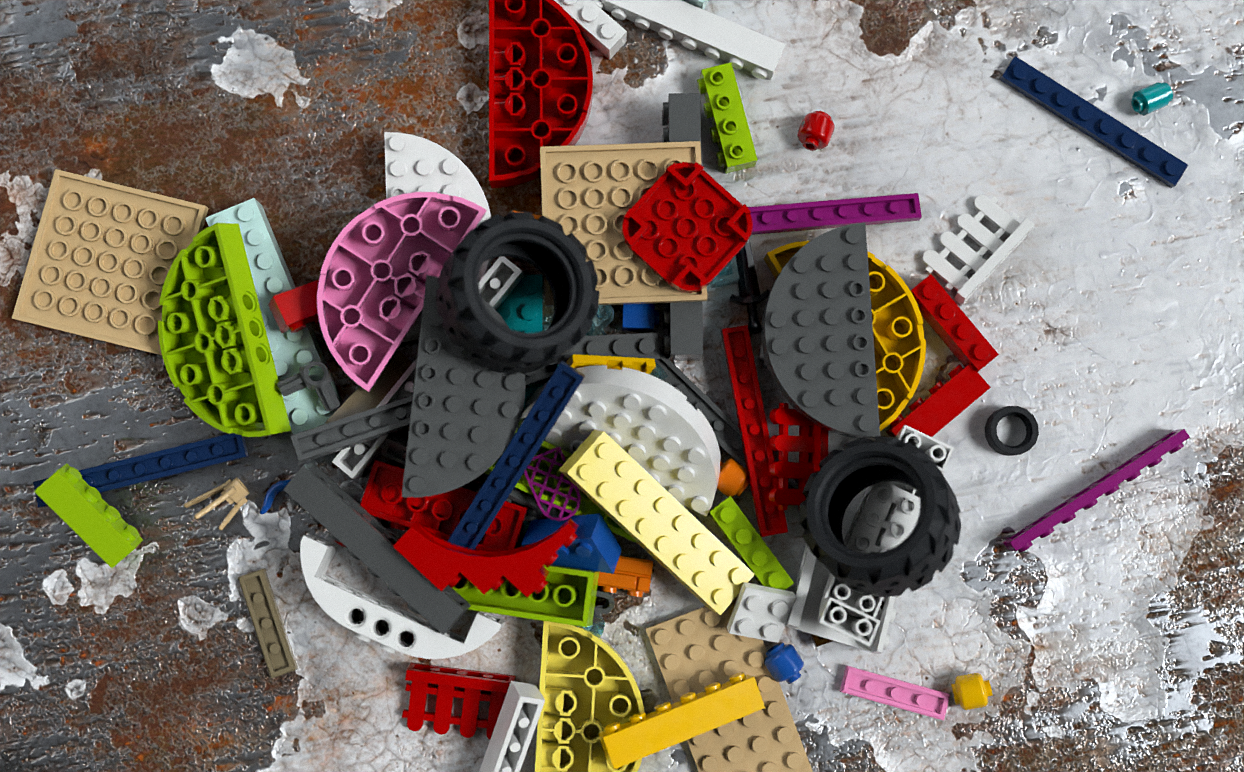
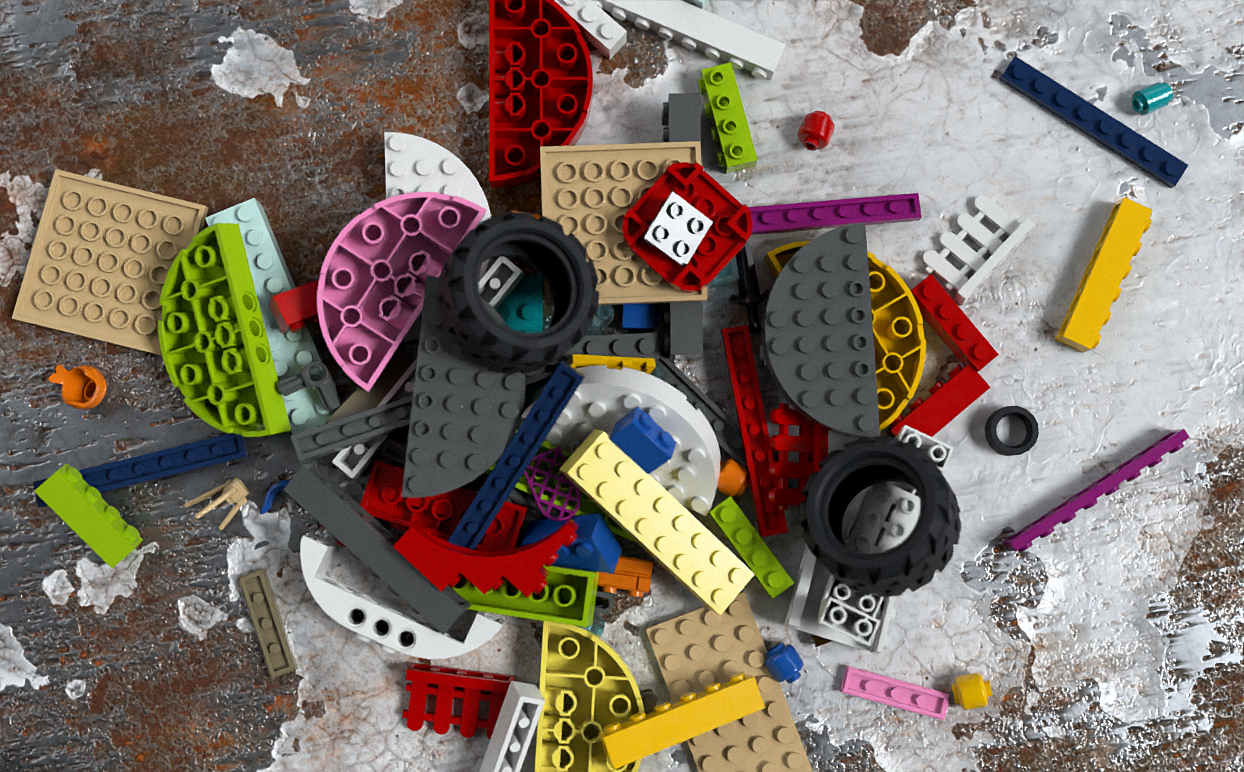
white plate [727,582,796,643] -> none
none -> orange hat [49,364,107,410]
none -> blue brick [609,406,676,475]
none -> hinge [643,191,713,268]
none -> yellow brick [1055,197,1153,353]

